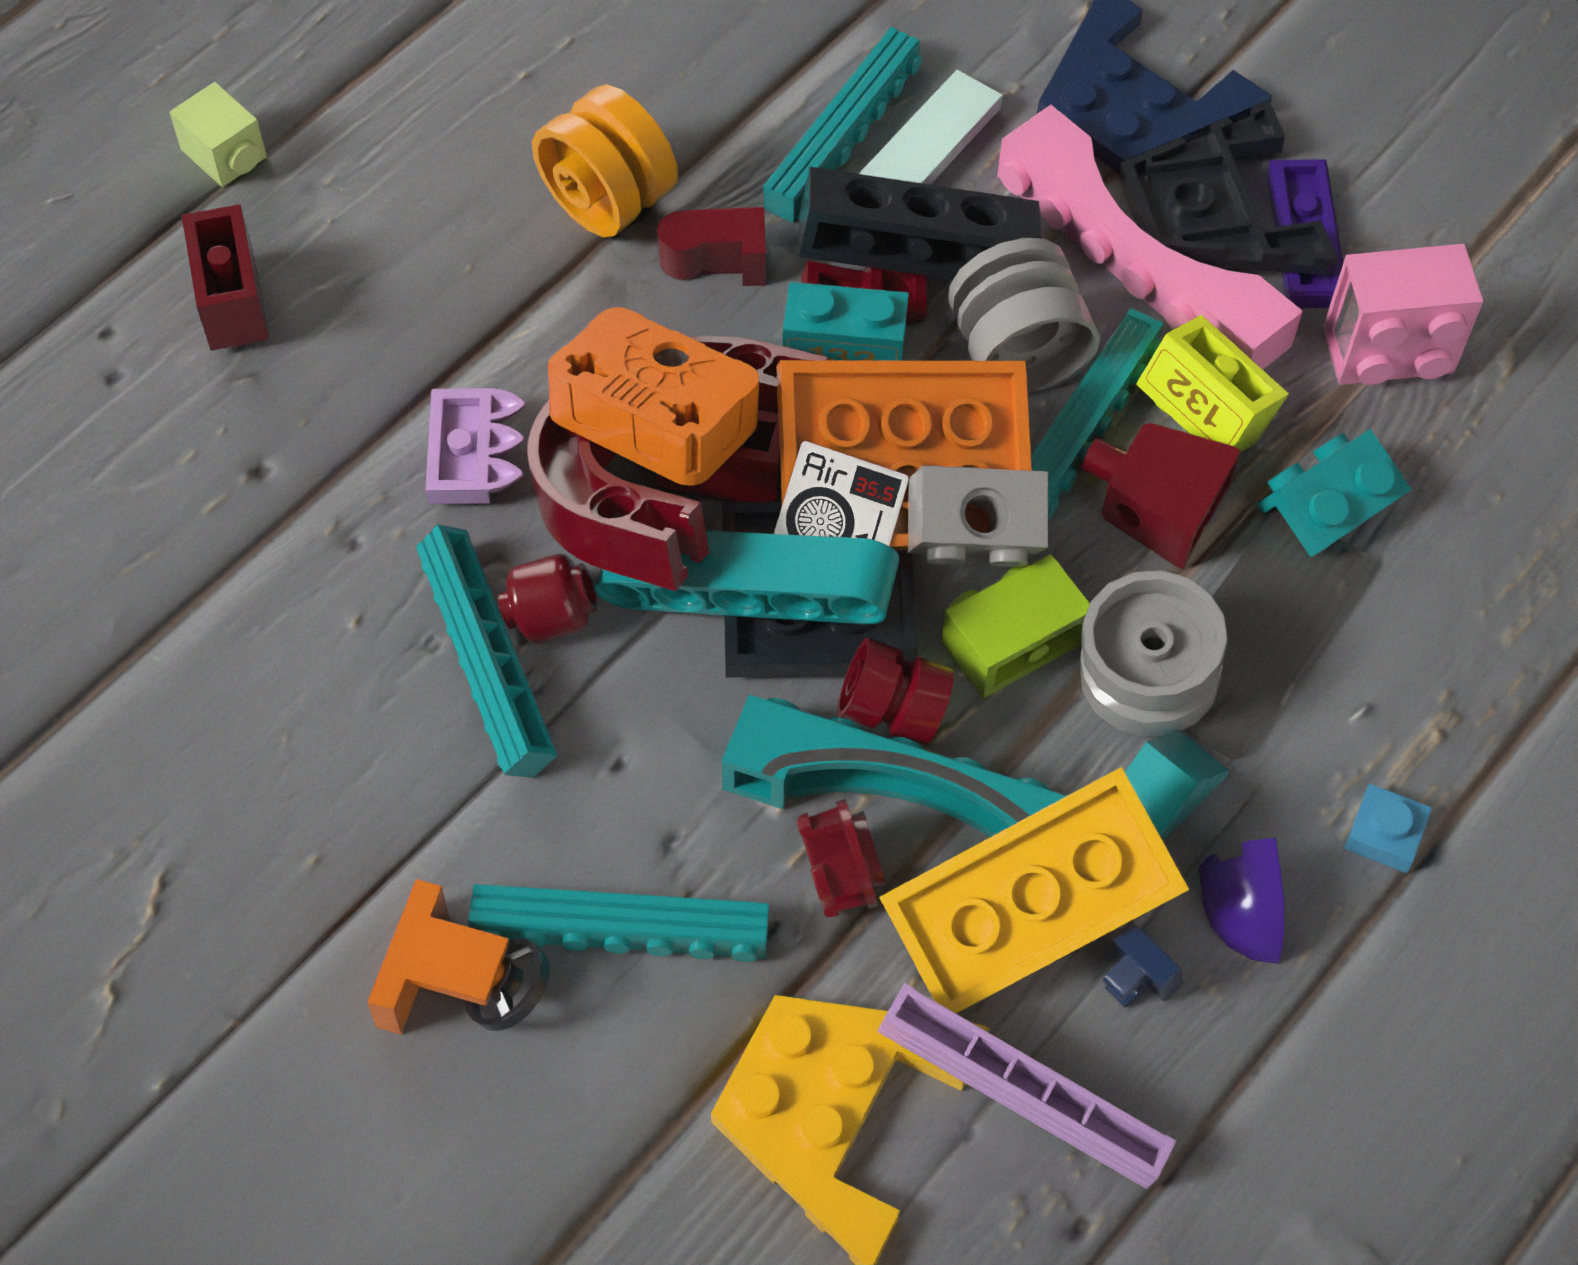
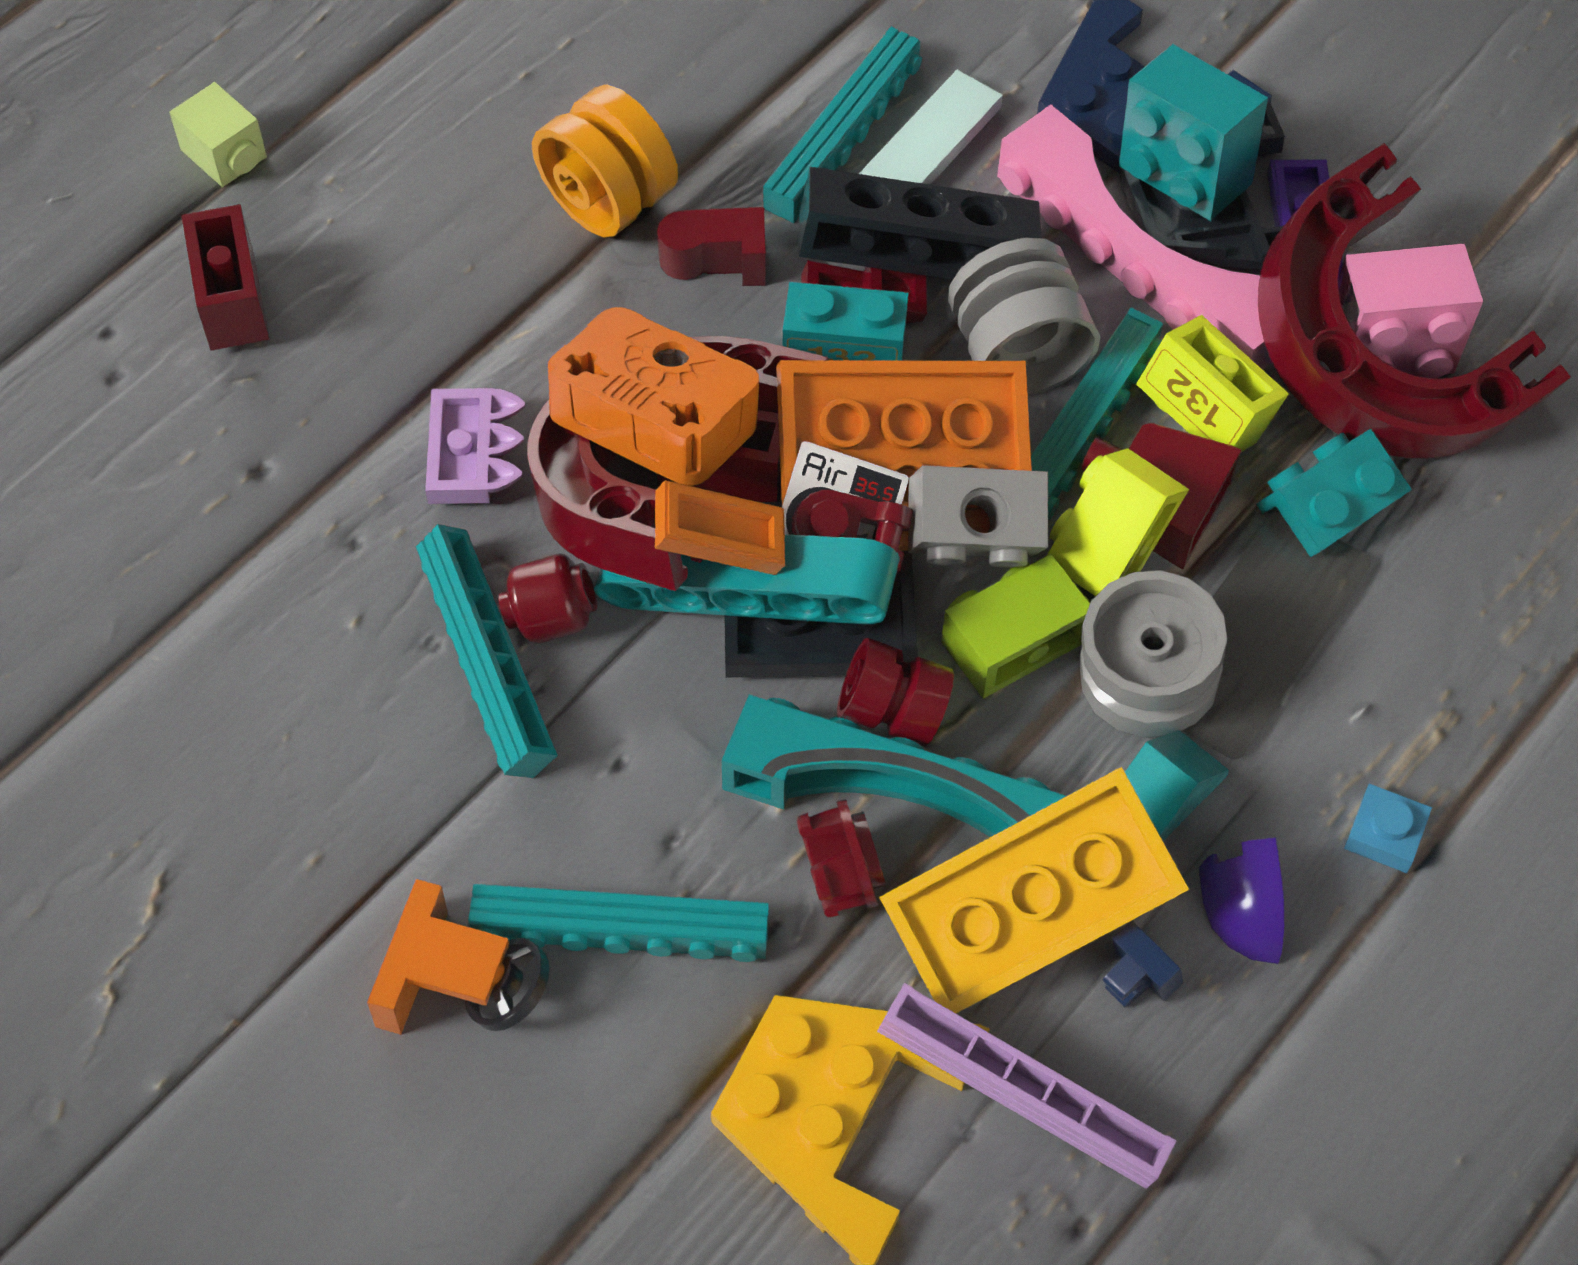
none -> orange tile [655,480,785,575]
none -> dark red plate [792,490,913,574]
none -> neon yellow brick [1047,448,1189,596]
none -> teal brick [1119,44,1268,221]
none -> dark red piece [1258,143,1571,459]

